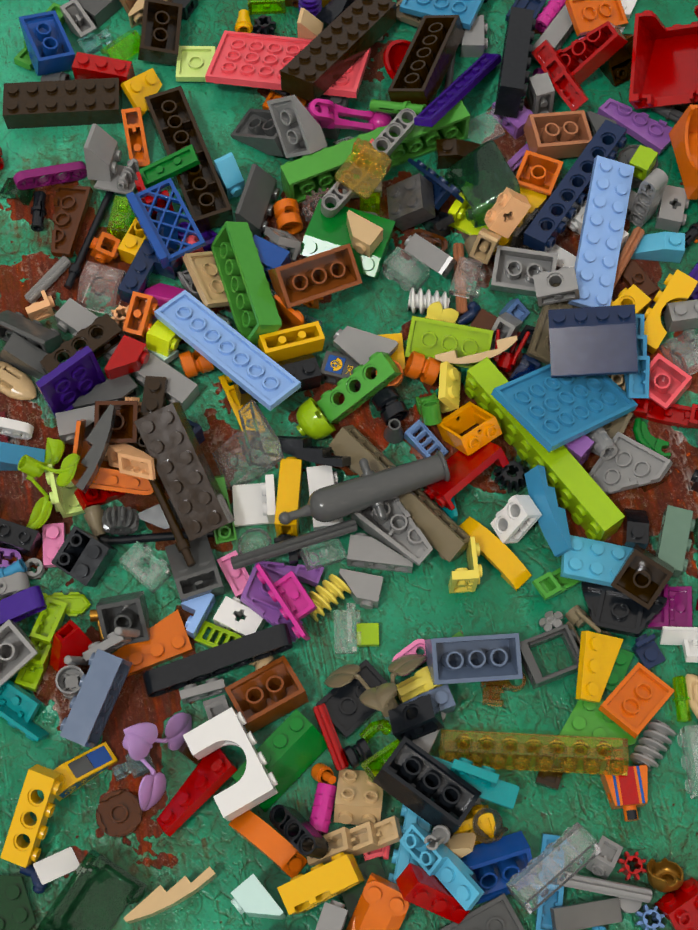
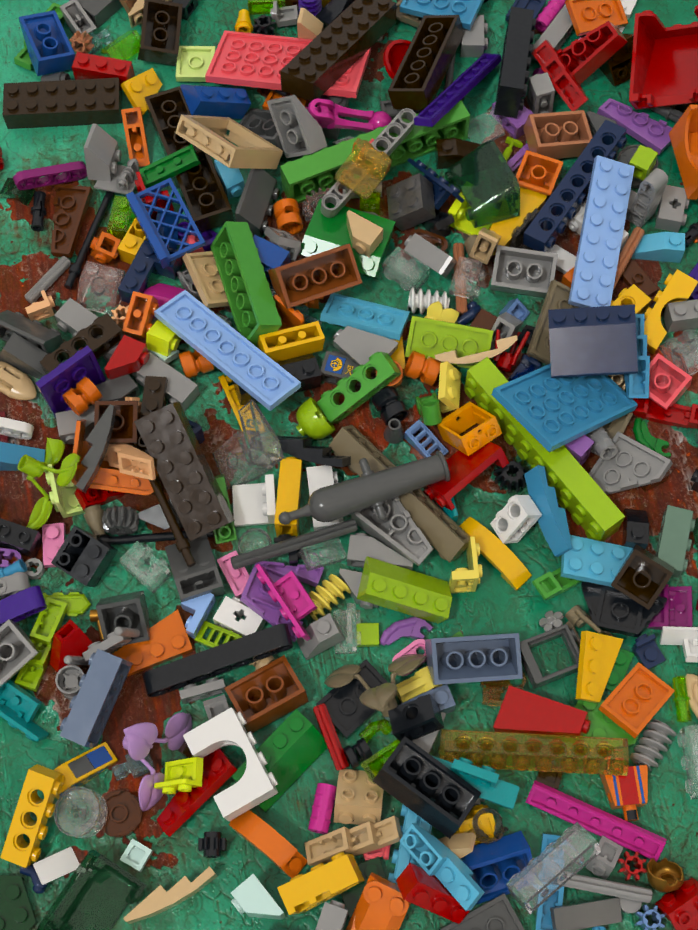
black beam [269,804,329,859] -> none
orange cylinder [311,763,336,784] -> none
bright green pin [369,99,427,116] -> none
light grey pin [424,825,450,850] -> none
light nougat brick [484,187,531,239] -> none
light grey brick [533,267,580,306] -> none
none -> clear wheel [54,786,108,839]
none -> orange wheel [62,377,103,417]
none -> nougat gear [69,30,94,54]
none -> light aqua plate [120,839,153,872]
none -> neon yellow bracket [154,757,204,795]
none -> tan window [175,114,283,169]
none -> blue slope [180,84,251,119]
none -> black gear [198,831,227,858]
none -> light grey bracket [270,0,299,27]
none -> light grey slope [297,613,345,660]
none -> medium azure plate [320,293,410,340]
none -> lime slope [357,556,452,624]
none -> medium lavender piece [379,617,433,646]
none -> red slope [493,685,591,740]
none -> lime piece [496,136,523,171]
none -> dark pink tile [525,780,667,862]

